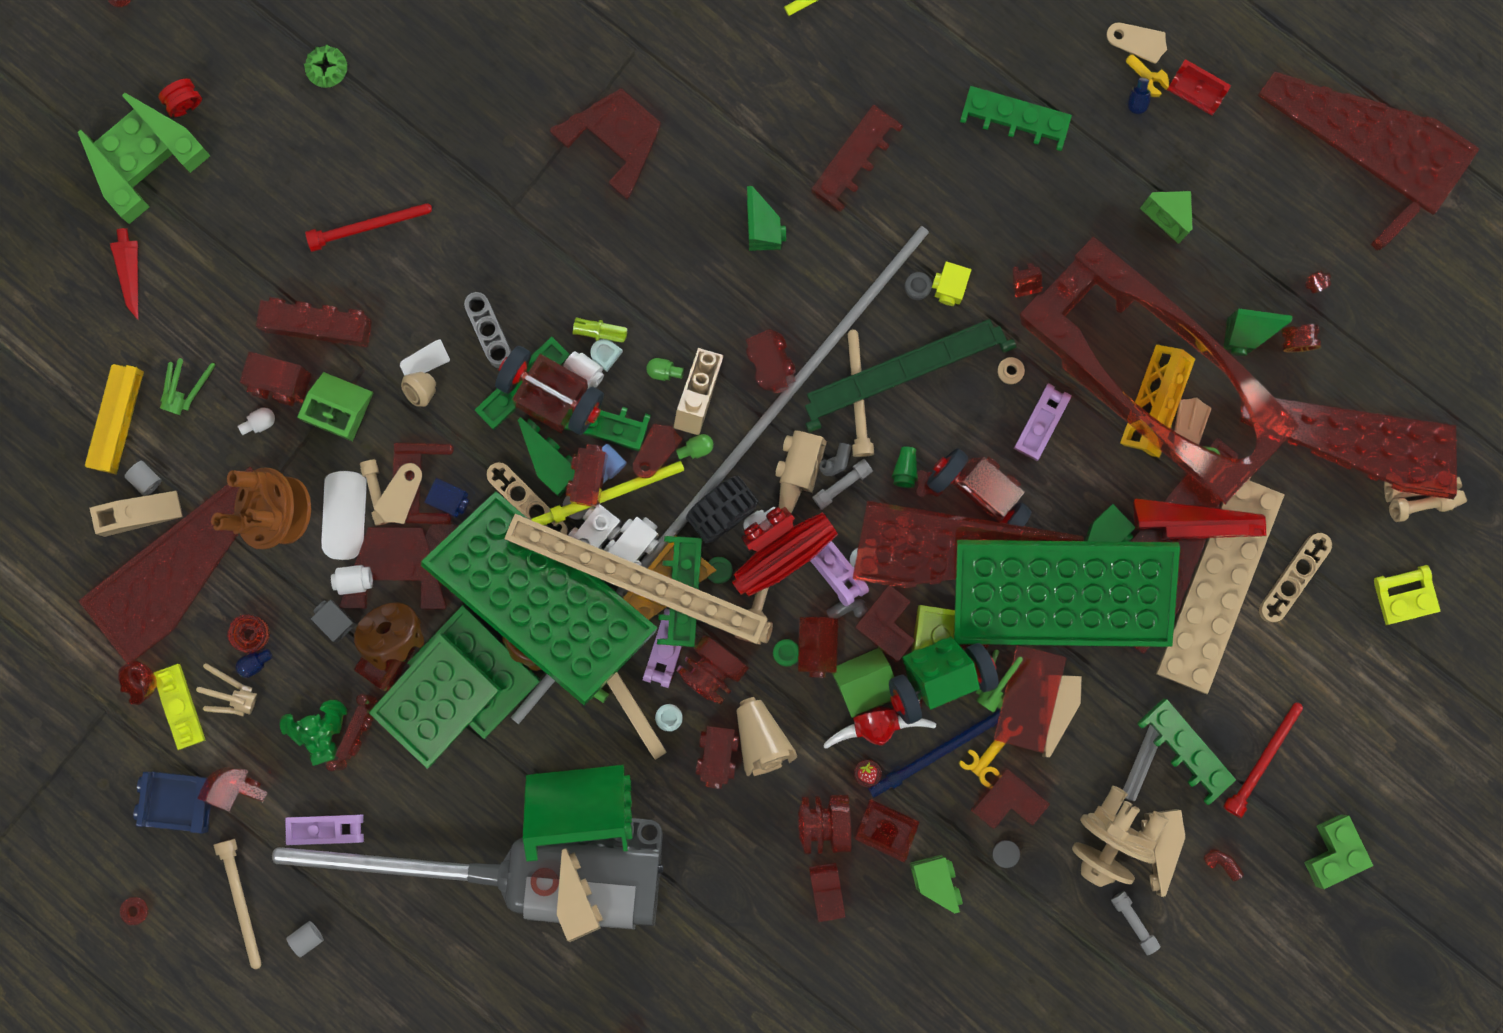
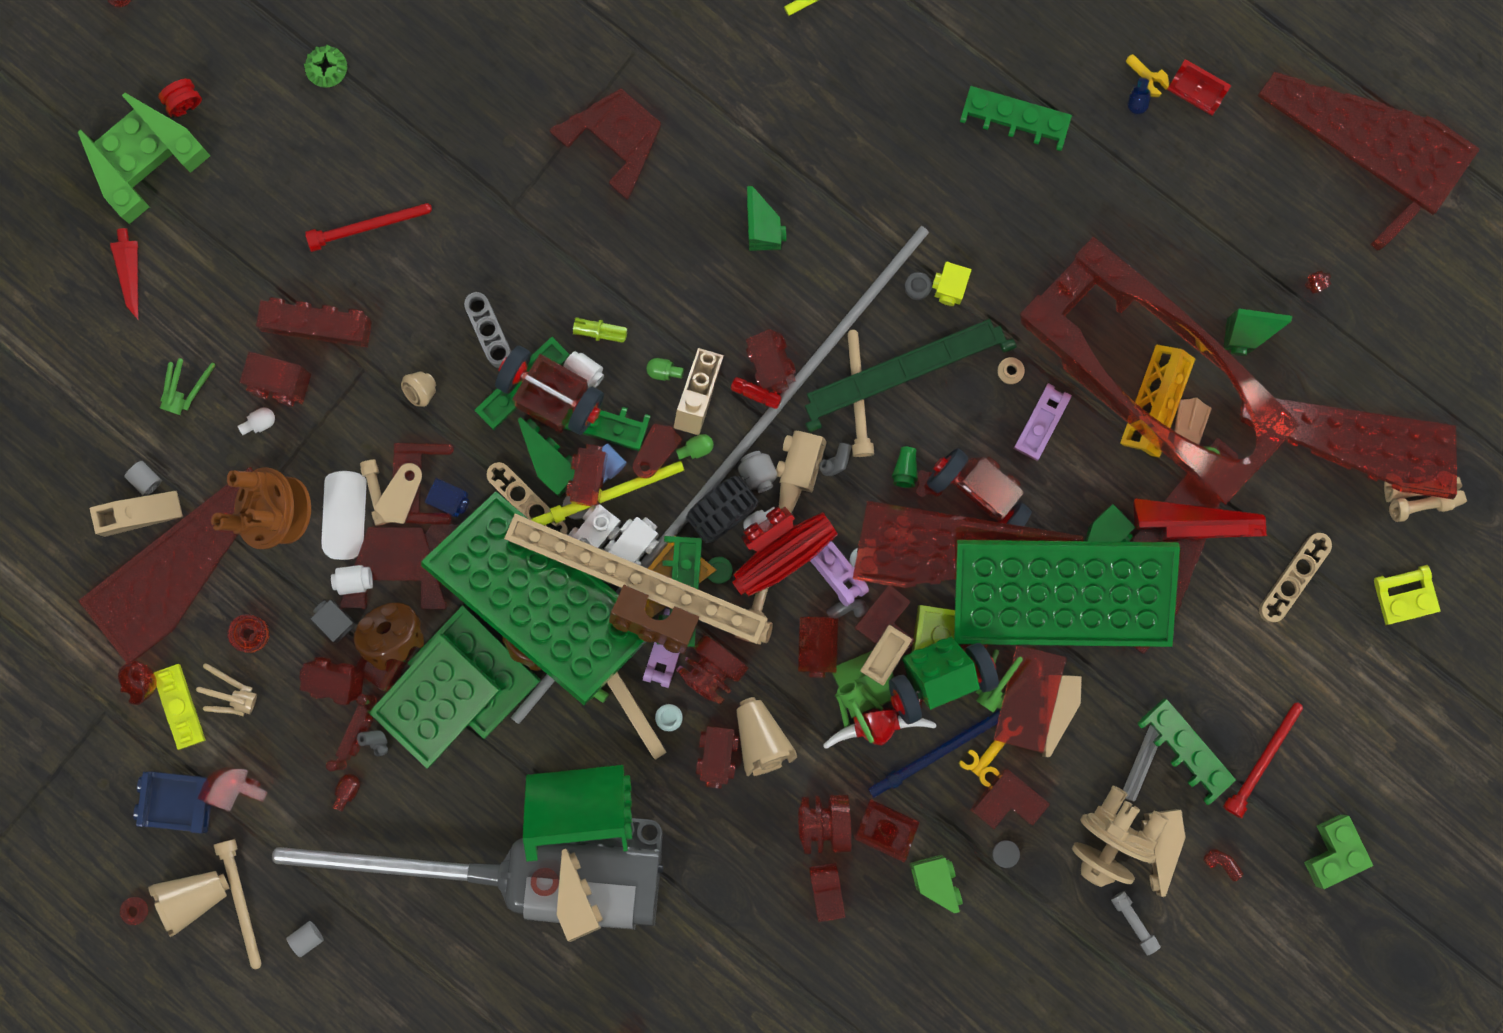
yellow panel [85,364,144,475] -> none
clear blue cylinder [235,649,273,678] -> none
green animal [280,700,348,766] -> none
lavender plate [286,815,364,845] -> none
bright green slope [297,372,373,442] -> none
white sticker [400,339,450,376] -> none
light aqua tile [591,339,623,372] -> none
green tile [773,639,800,667] -> none
clear red hinge [811,105,903,211] -> none
light grey bar [812,459,873,510] -> none
tile [854,760,881,787] -> none
clear red tile [1013,263,1042,298] -> none
tan piece [1106,23,1167,64] -> none
bright green slope [1140,191,1192,244] -> none
tan plate [1155,475,1284,694] -> none
clear red wheel [1281,324,1321,352] -> none
none -> tan cone [148,871,230,937]
none -> clear red brick [299,657,365,705]
none -> clear red cylinder [332,774,360,812]
none -> dark grey arm [357,730,388,756]
none -> reddish brown arch [609,585,699,654]
none -> red axle [731,377,782,409]
none -> light grey head [738,451,778,493]
none -> bright green plant [835,681,883,743]
none -> tan tile [860,625,912,686]

